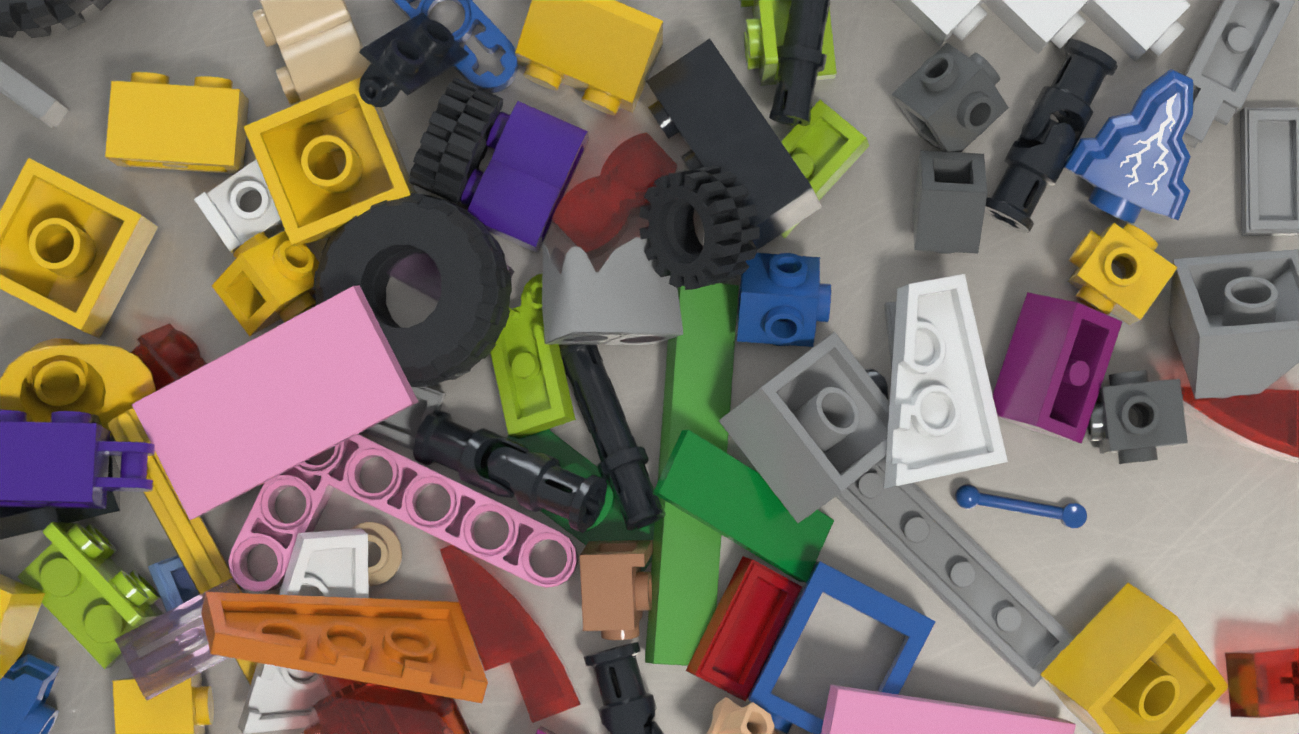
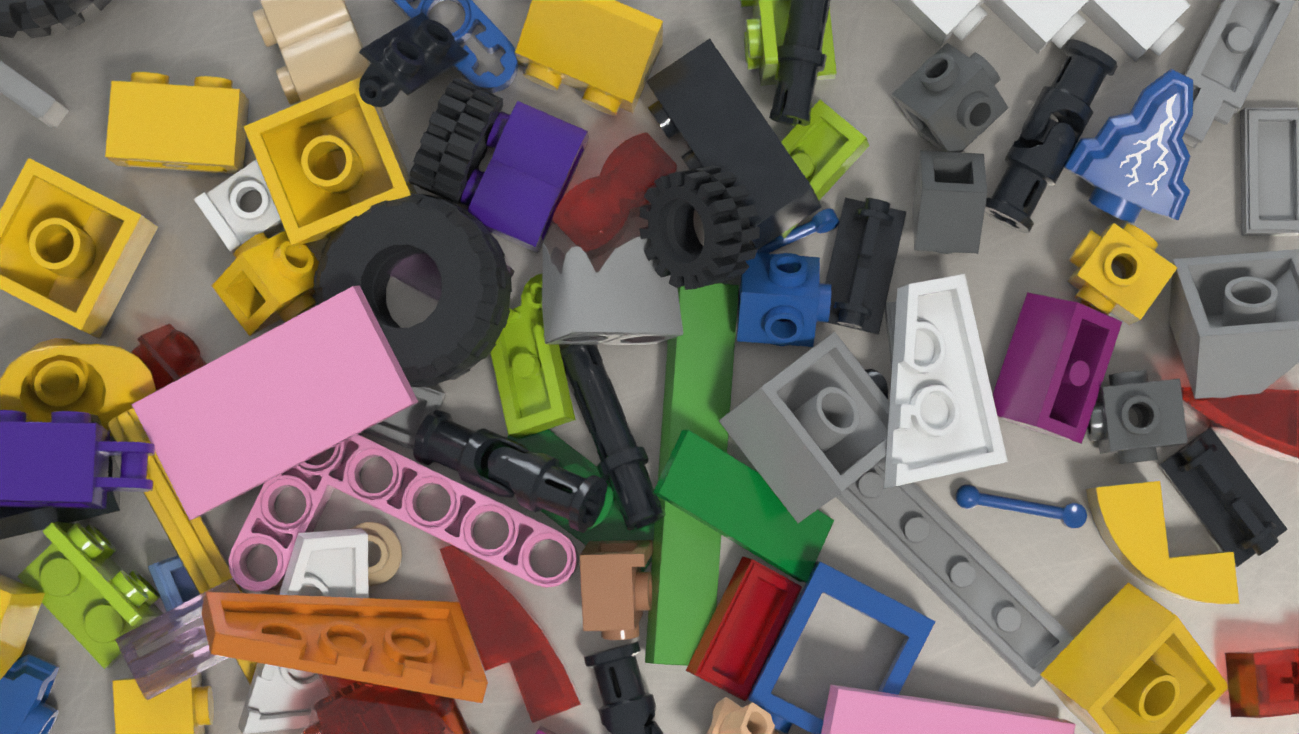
none -> blue hinge [754,209,839,253]
none -> black hinge [825,197,907,335]
none -> yellow brick [1086,481,1240,604]
none -> black hinge [1159,427,1288,567]

